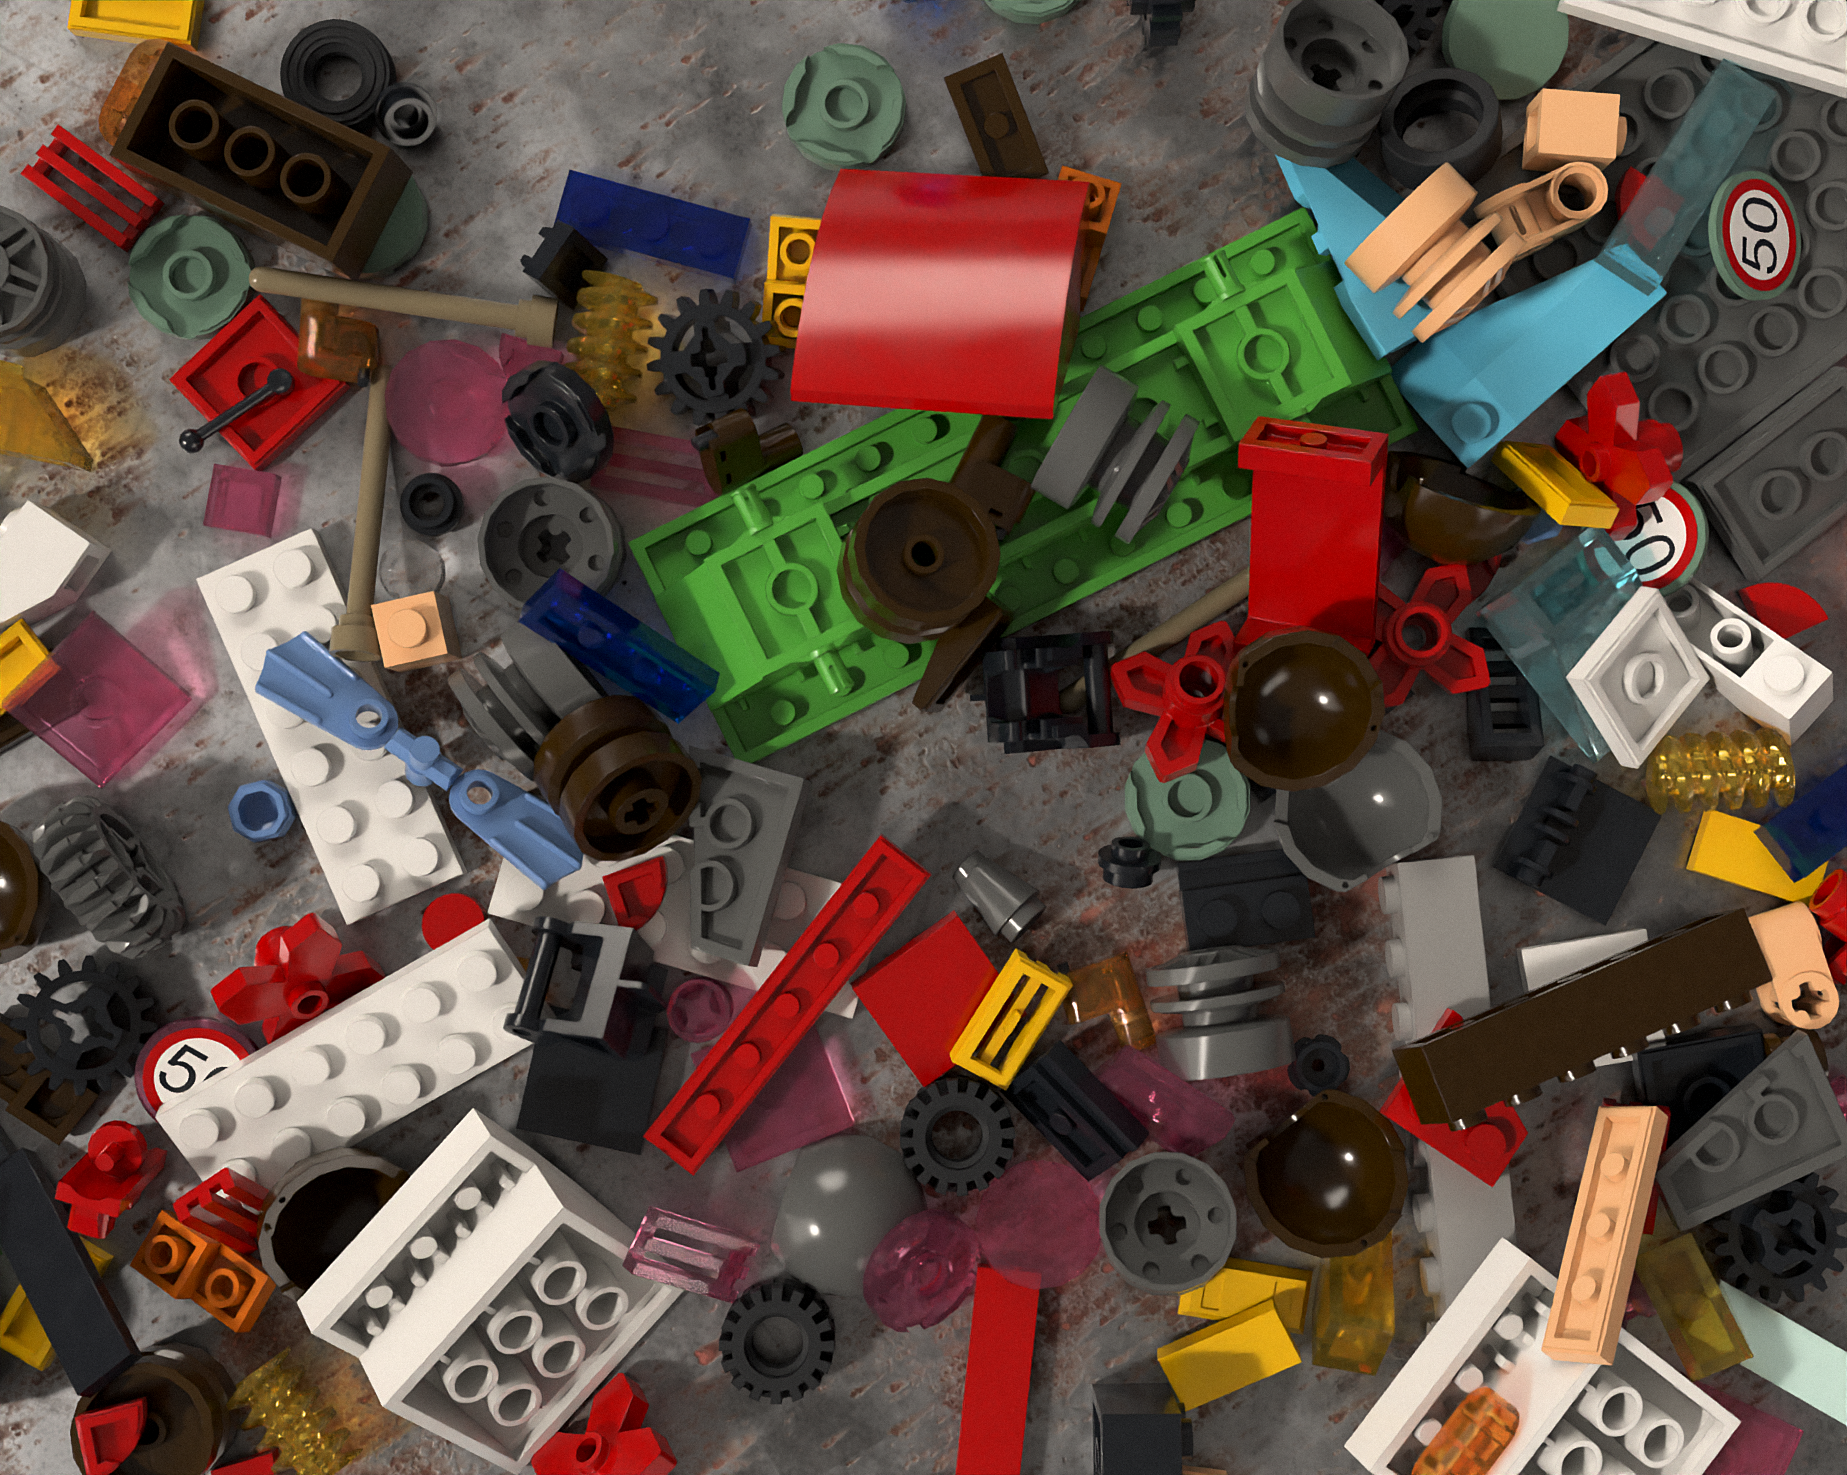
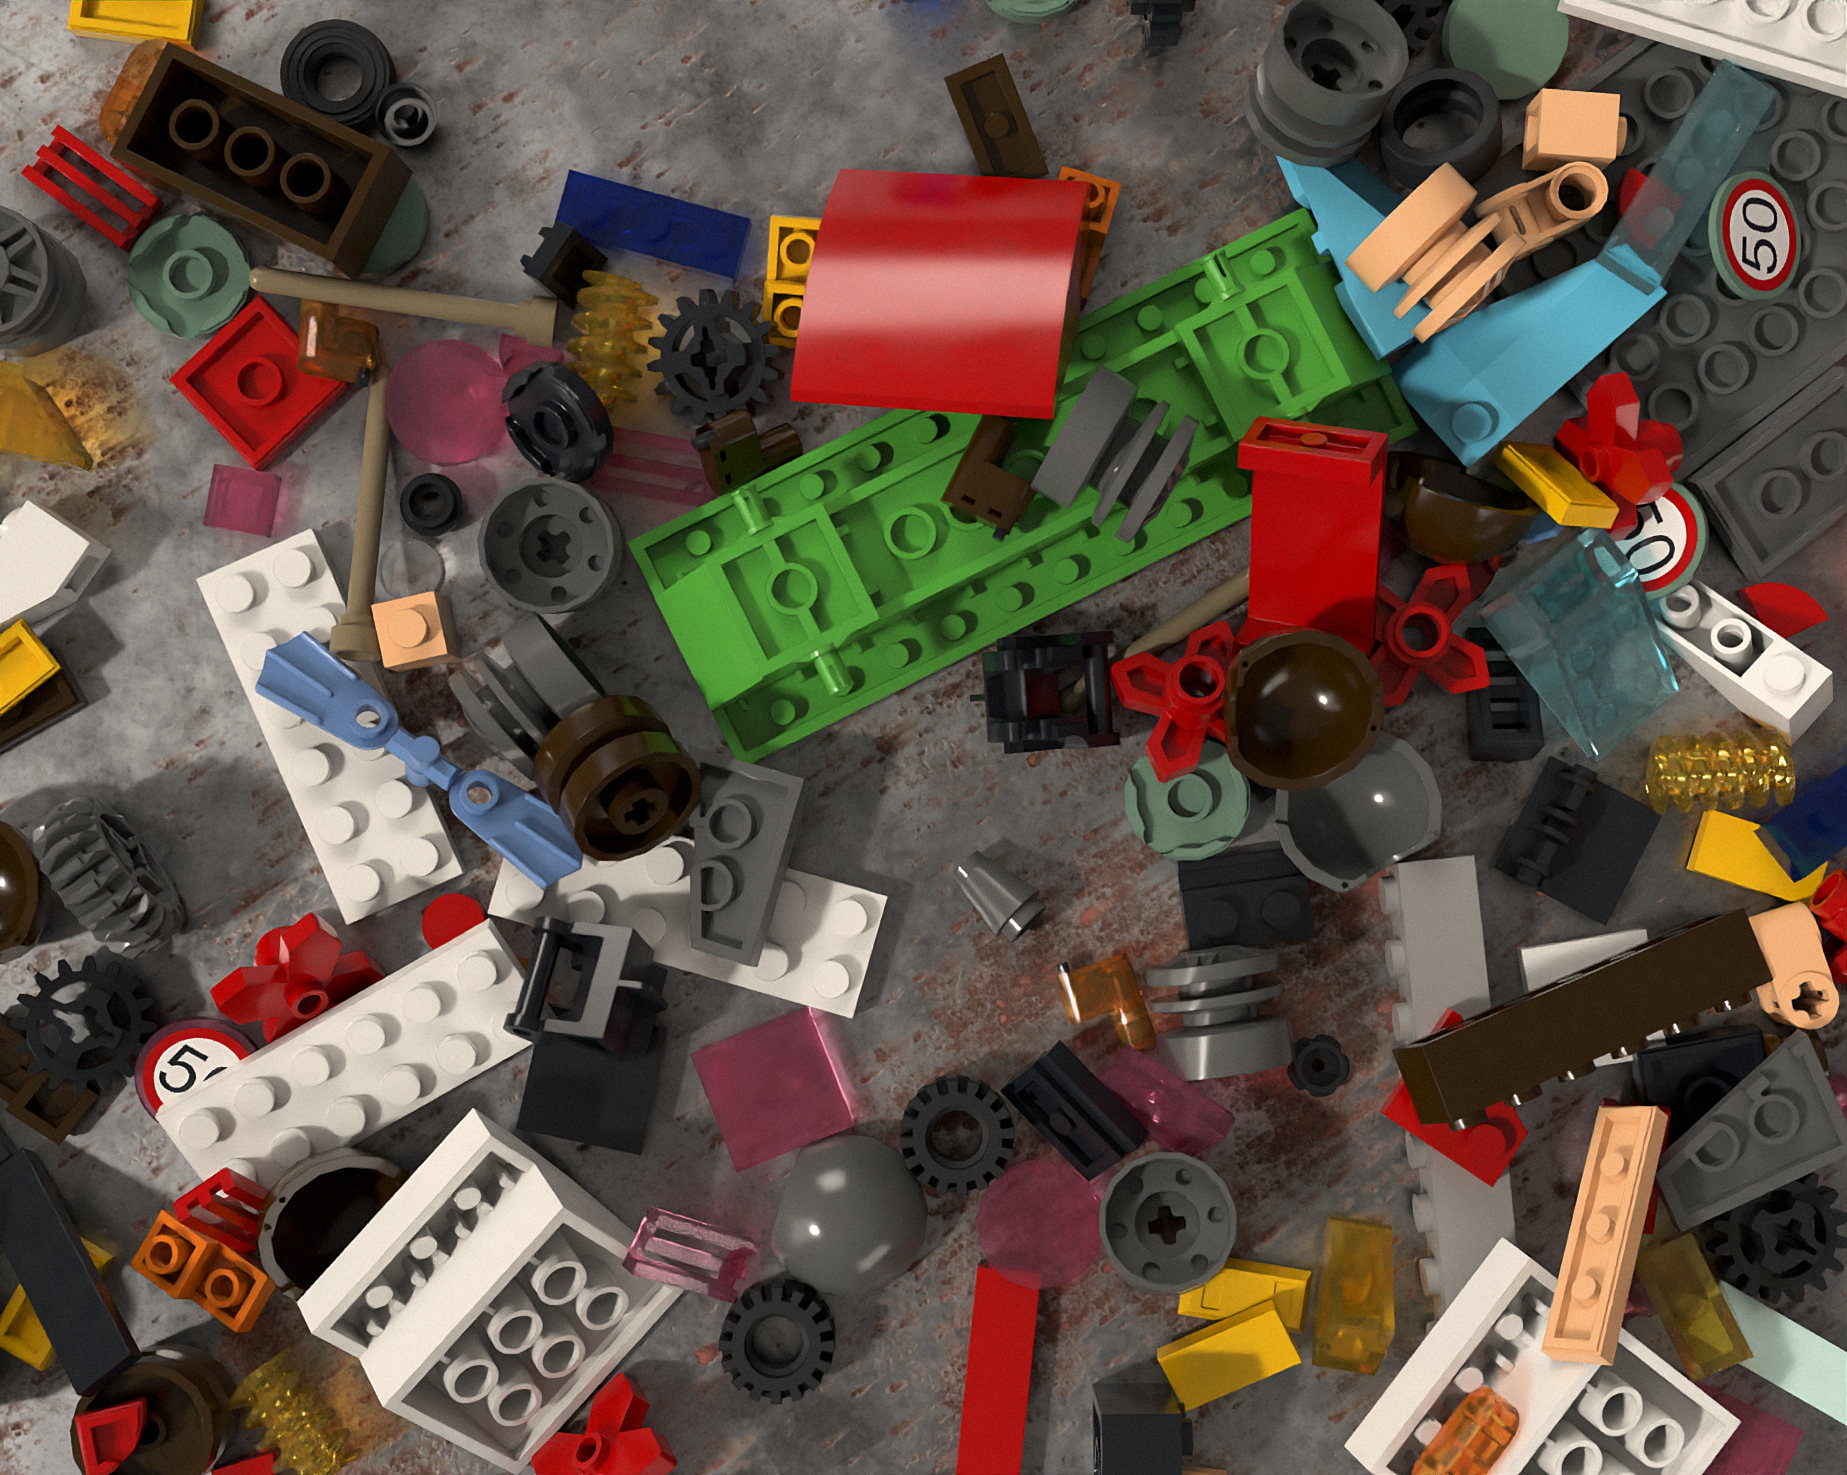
clear pink tile [1,610,192,789] -> none
red hips [55,1120,167,1239] -> none
black hinge [179,368,295,453] -> none
medium blue tile [228,780,297,843] -> none
clear blue plate [518,568,720,724] -> none
red tile [602,856,668,931] -> none
red tile [643,833,932,1176] -> none
clear pink wheel [666,976,734,1043] -> none
sand green tile [782,43,906,171] -> none
dark brown wheel [836,478,1001,644] -> none
red tile [850,910,1028,1087] -> none
clear pink tile [863,1209,982,1332] -> none
dark brown slope [912,592,1016,713] -> none
yellow tile [949,948,1073,1090] -> none
black plate [1097,836,1161,889] -> none
dark brown cylinder [1243,1089,1409,1258] -> none
white tile [1566,586,1710,769] -> none

